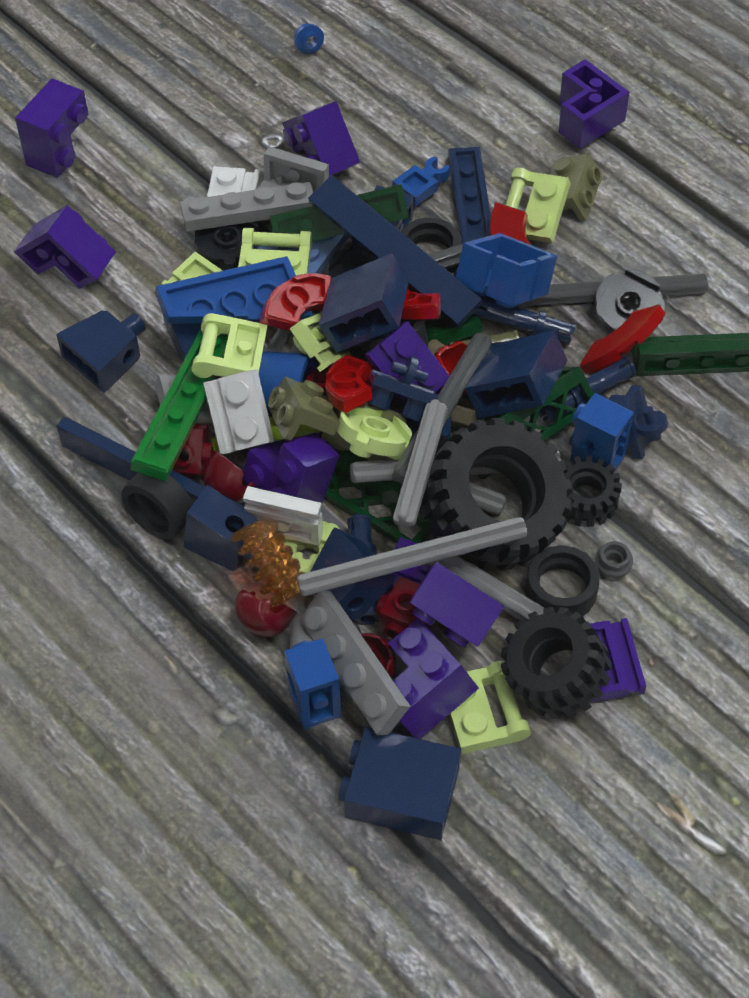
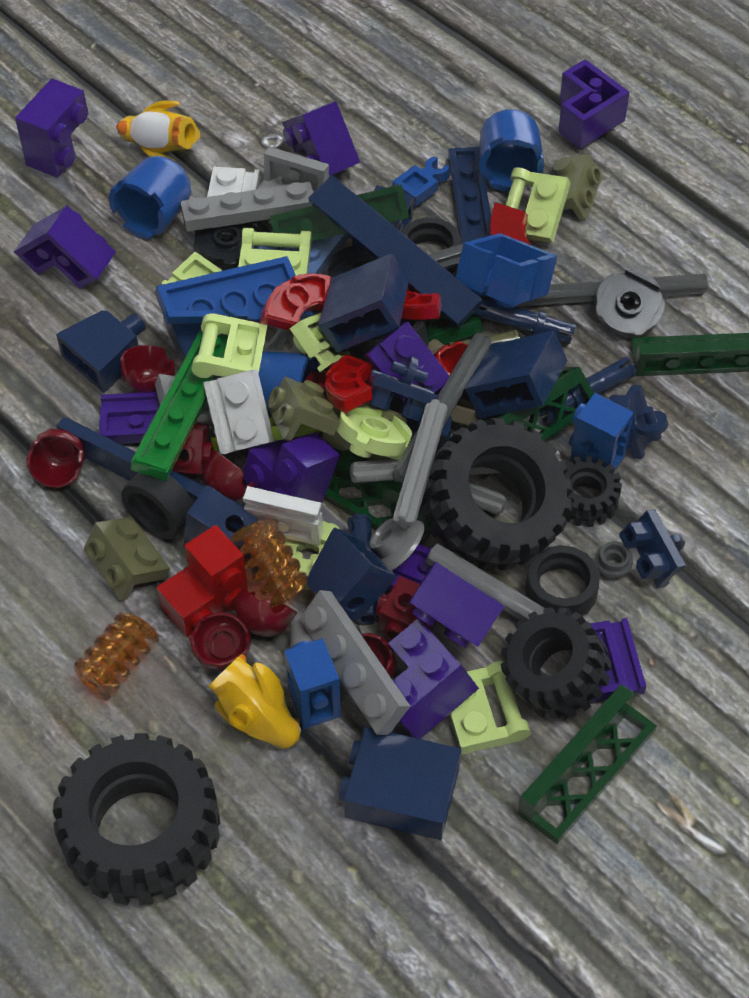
blue plate [294,23,324,54] -> none
light grey axle [297,517,527,596] -> none
red tile [579,304,666,374] -> none
none -> dark red hair [26,428,85,488]
none -> black tyre [53,733,220,905]
none -> clear orange piece [74,612,159,701]
none -> olive bracket [84,517,170,601]
none -> dark purple plate [99,392,160,444]
none -> blue cylinder [108,156,191,239]
none -> animal [116,100,200,161]
none -> dark red hair [121,345,175,393]
none -> red brick [156,525,249,638]
none -> dark red hair [189,612,251,672]
none -> yellow animal [208,654,301,750]
none -> light grey piece [369,518,424,571]
none -> blue cylinder [479,109,544,192]
none -> dark green fence [518,684,657,844]
none -> dark blue hips [619,509,686,588]

